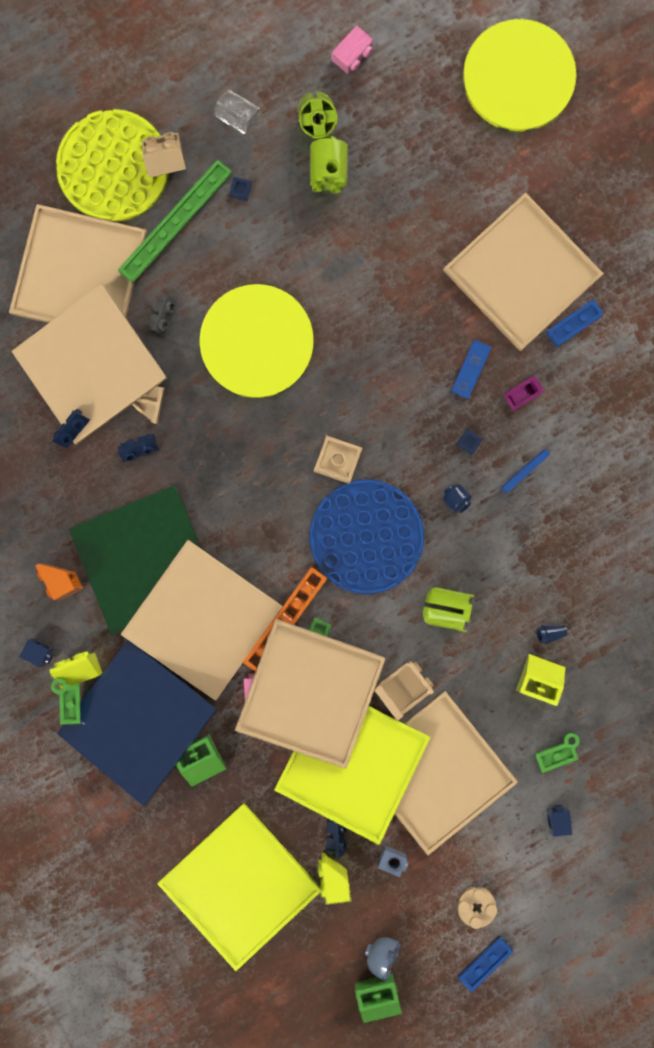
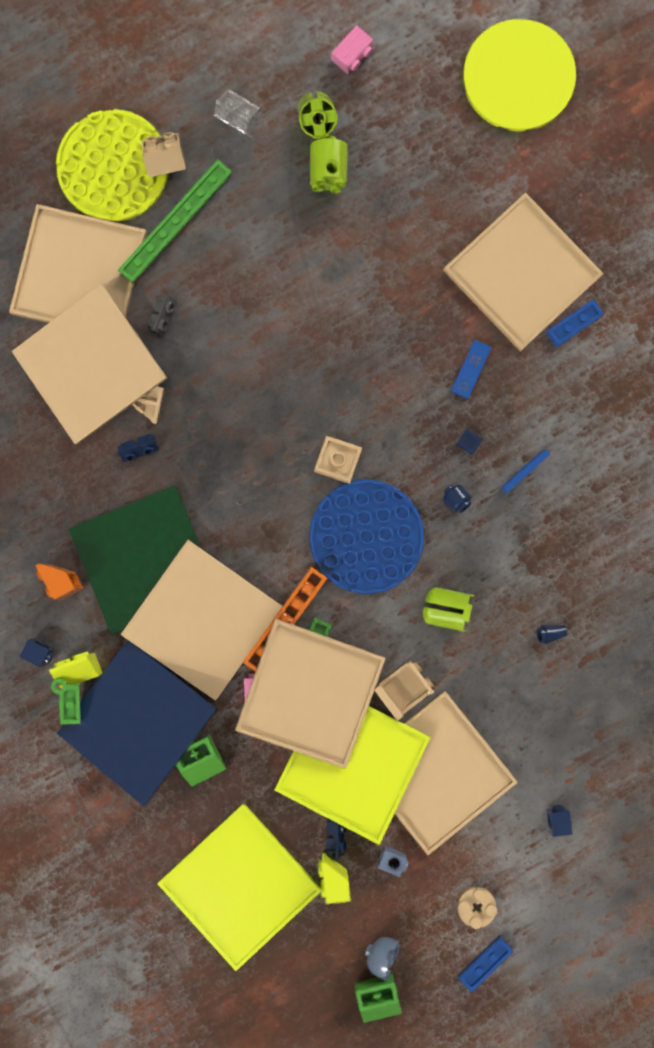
dark blue hinge [52,409,90,448] -> none
neon yellow tile [200,284,313,398] -> none
dark blue tile [229,177,252,201] -> none
magenta slope [504,375,545,411] -> none
neon yellow slope [516,654,566,706] -> none
bright green hinge [534,733,580,773] -> none

